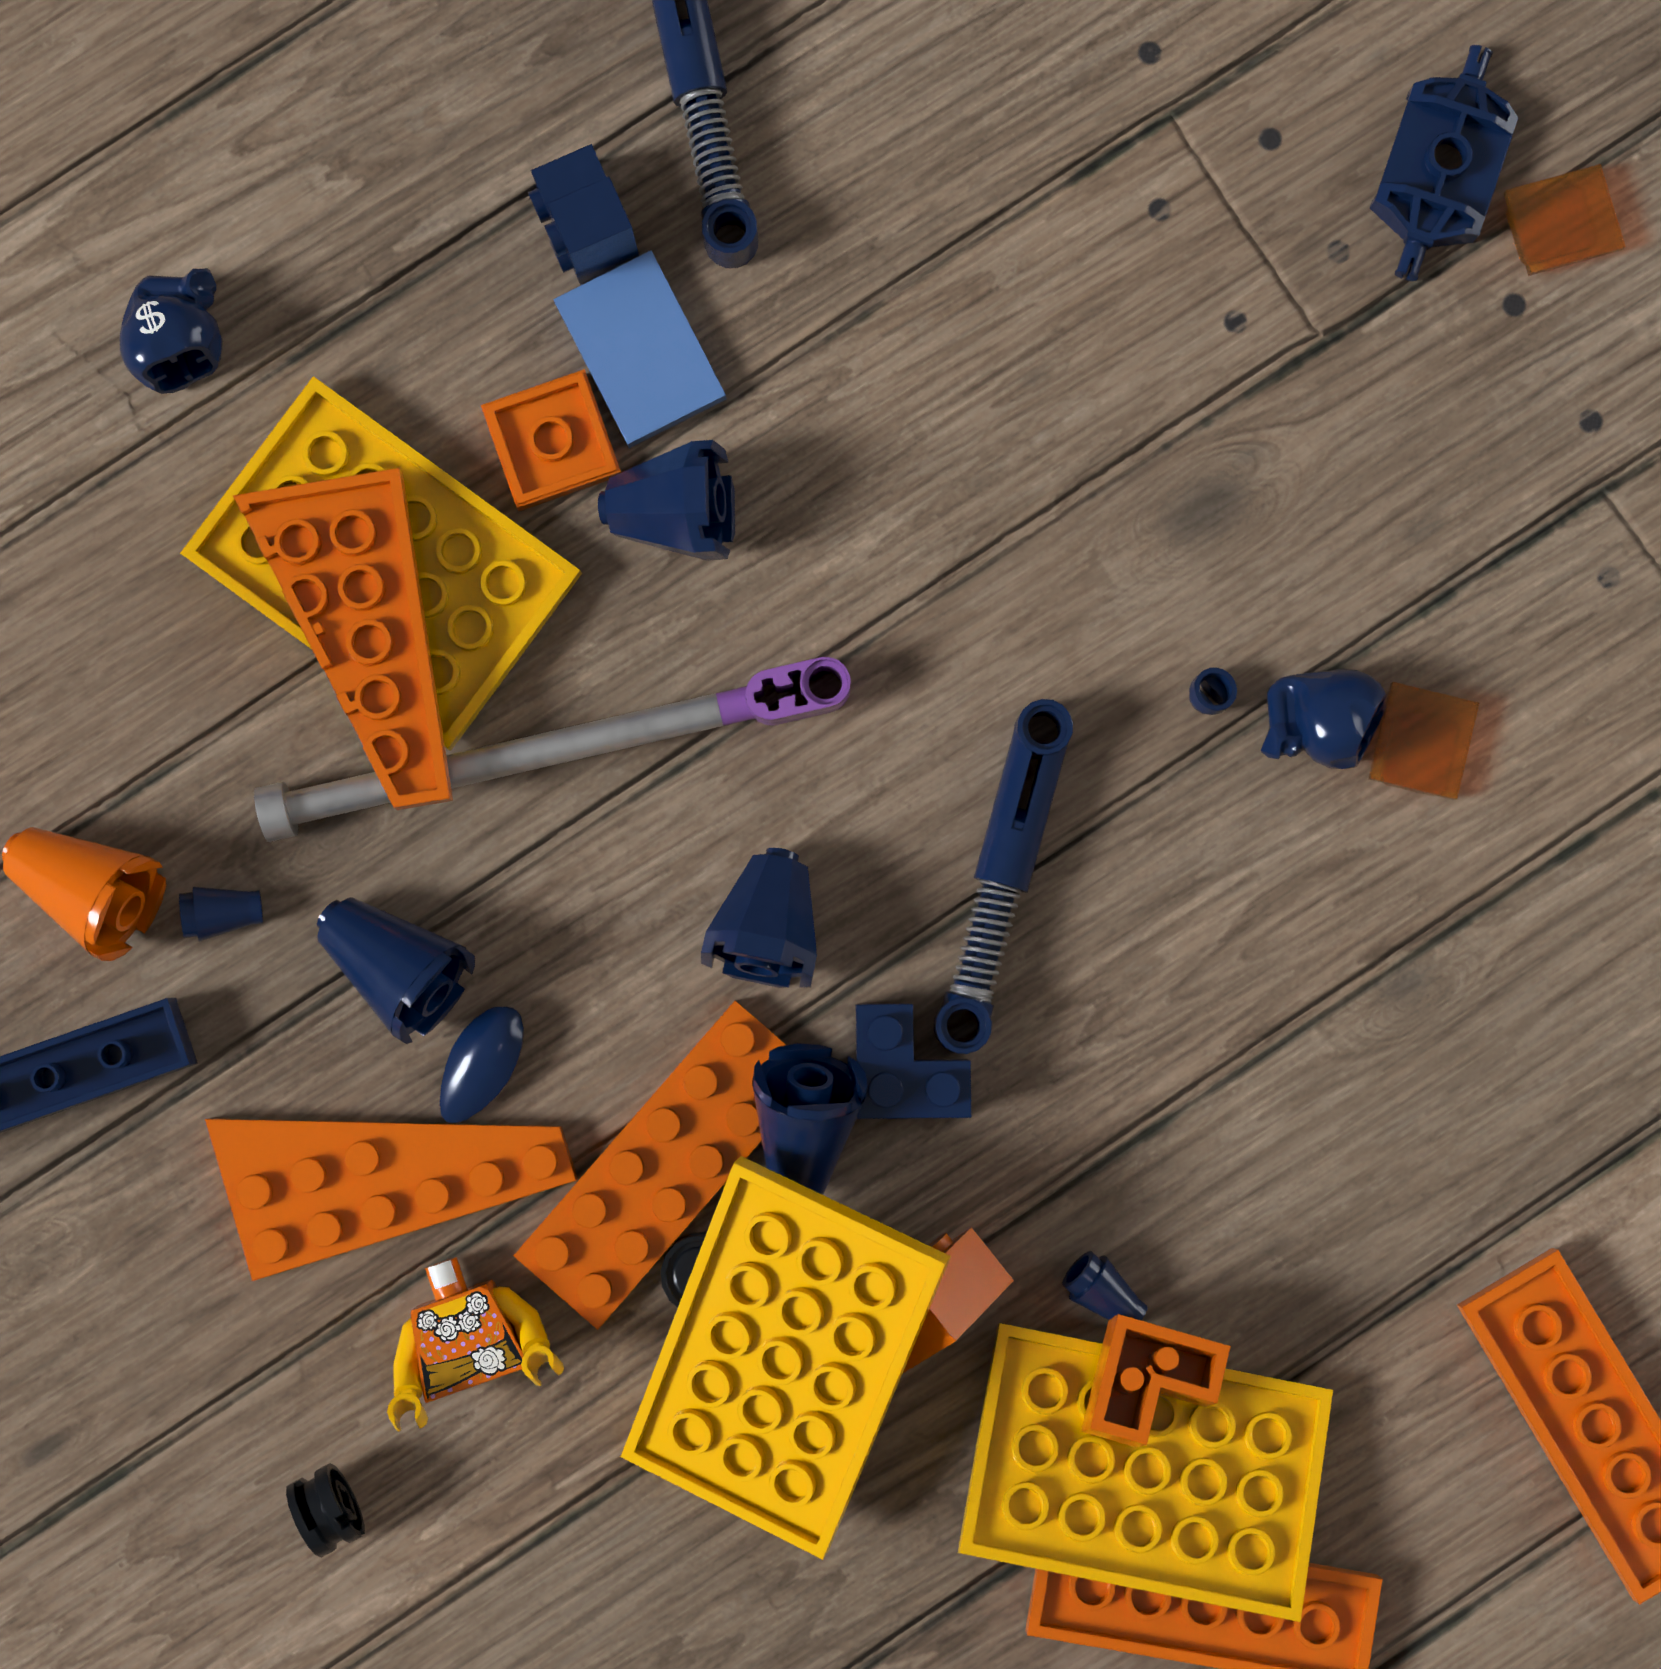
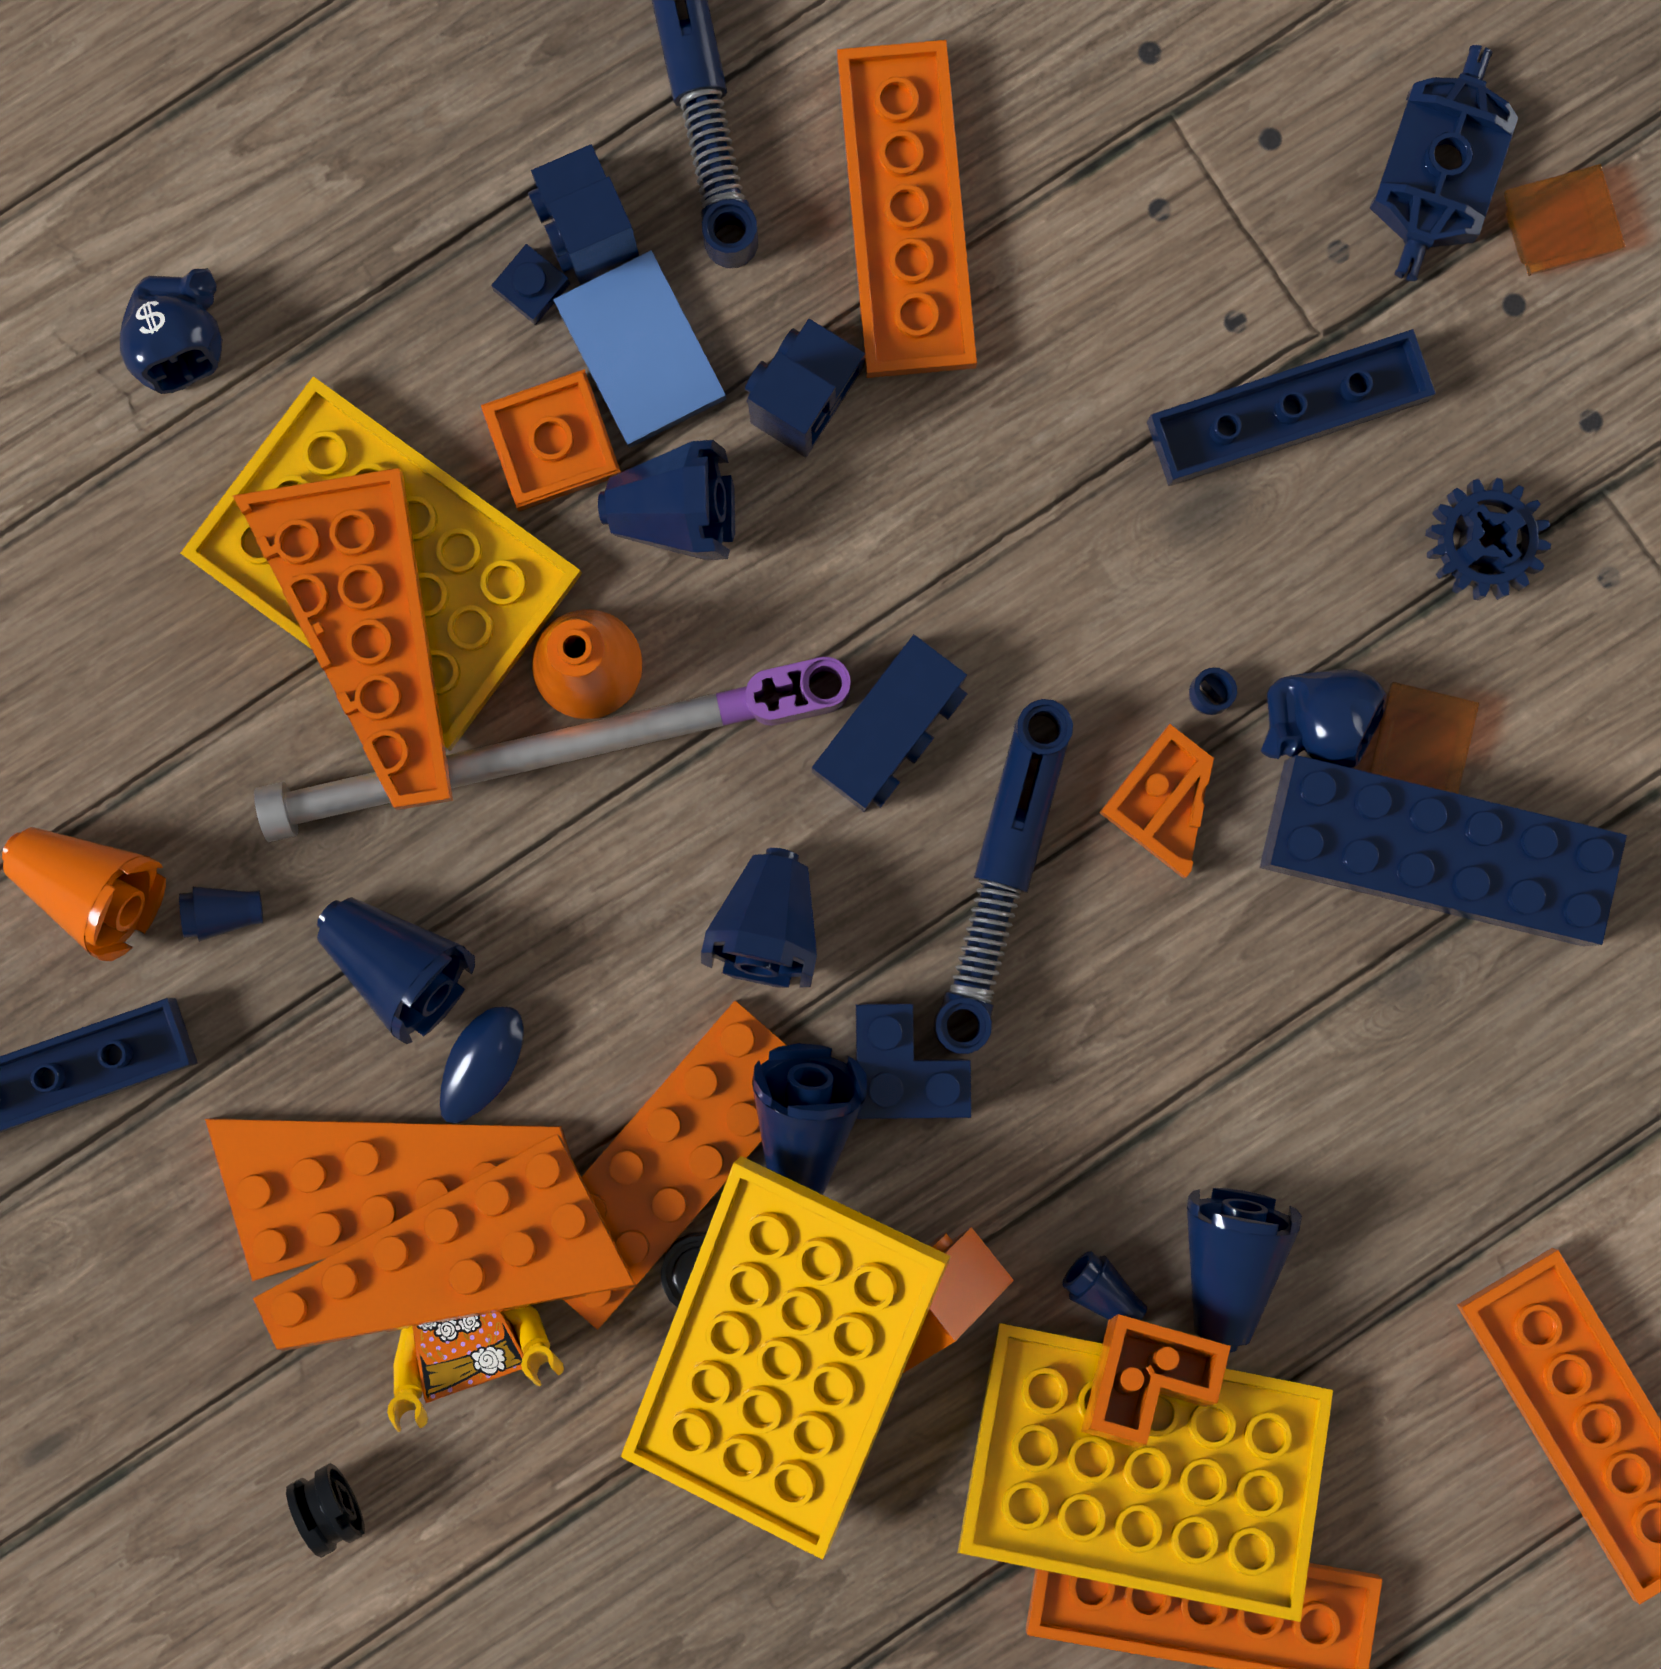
none -> orange wing [253,1134,637,1351]
none -> dark blue plate [491,244,570,325]
none -> orange cone [532,609,642,719]
none -> dark blue brick [745,319,865,458]
none -> dark blue brick [812,634,968,812]
none -> orange plate [837,40,977,378]
none -> orange wing [1099,724,1214,879]
none -> dark blue piece [1147,329,1436,486]
none -> dark blue cone [1187,1188,1302,1352]
none -> dark blue brick [1259,755,1627,946]
none -> dark blue gear [1425,478,1551,601]

